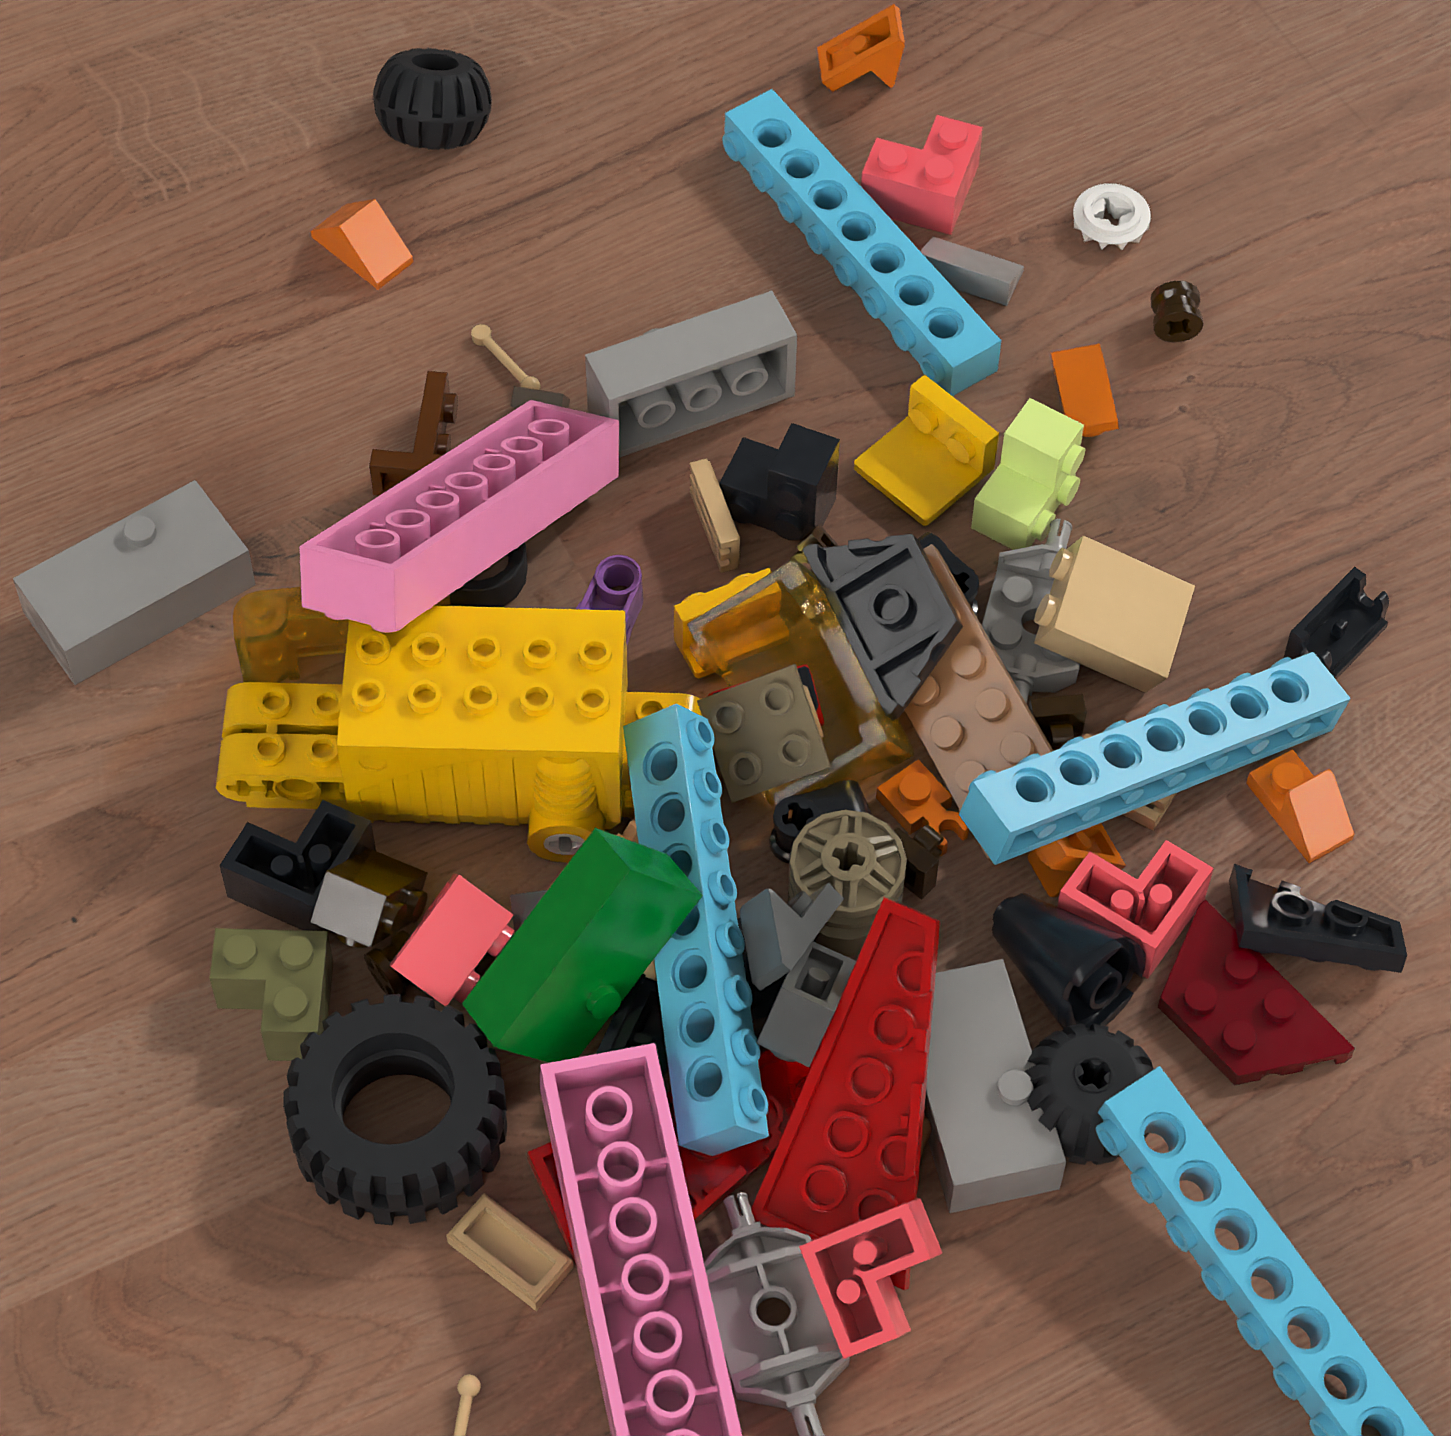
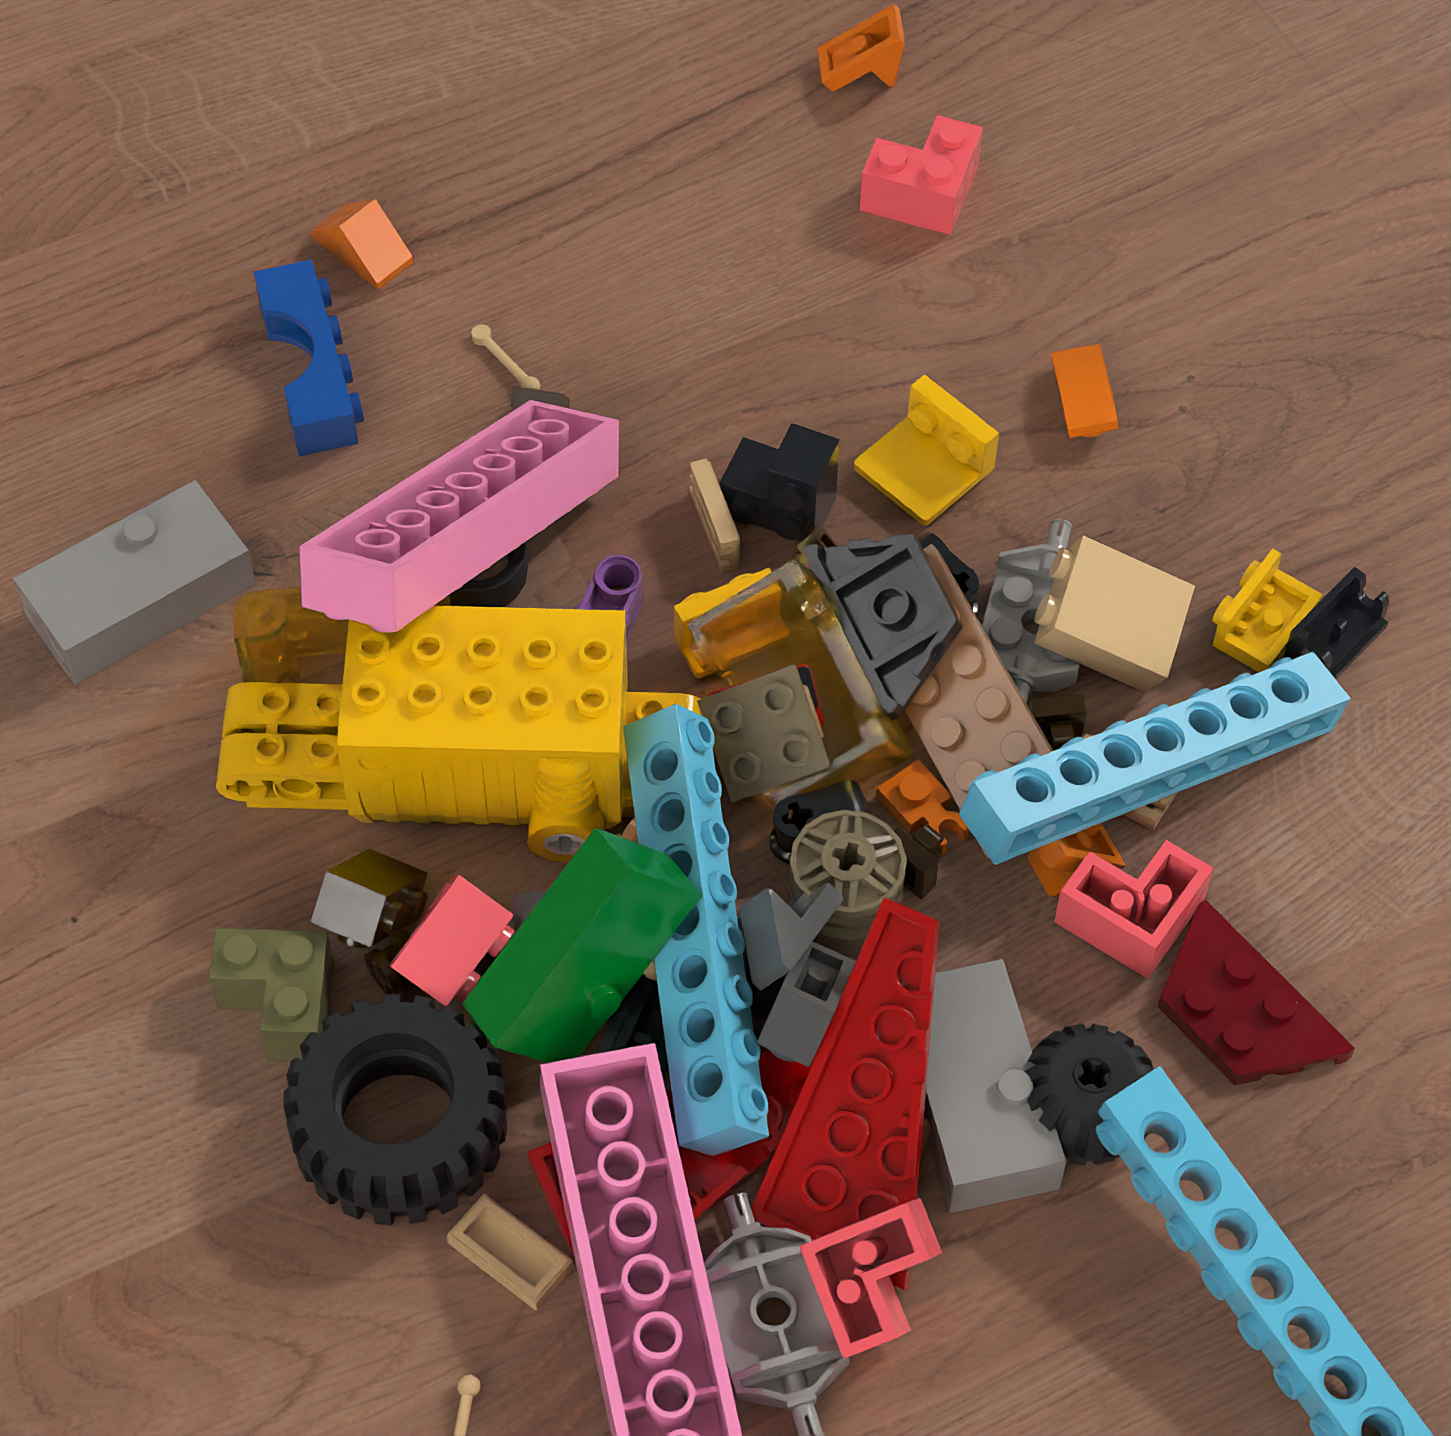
black brick [219,800,376,931] -> none
reddish brown bracket [369,371,458,496] -> none
black wheel [373,48,492,150] -> none
light grey brick [585,291,797,458] -> none
medium azure brick [722,89,1001,396] -> none
light grey slope [920,237,1024,306] -> none
yellowish green brick [971,398,1086,550] -> none
black cone [992,893,1146,1028] -> none
white gear [1073,184,1151,250] -> none
dark brown wheel [1150,281,1203,342] -> none
black wing [1229,864,1407,973] -> none
orange slope [1246,749,1354,864] -> none
none -> blue arch [254,259,364,456]
none -> yellow bracket [1212,549,1323,673]

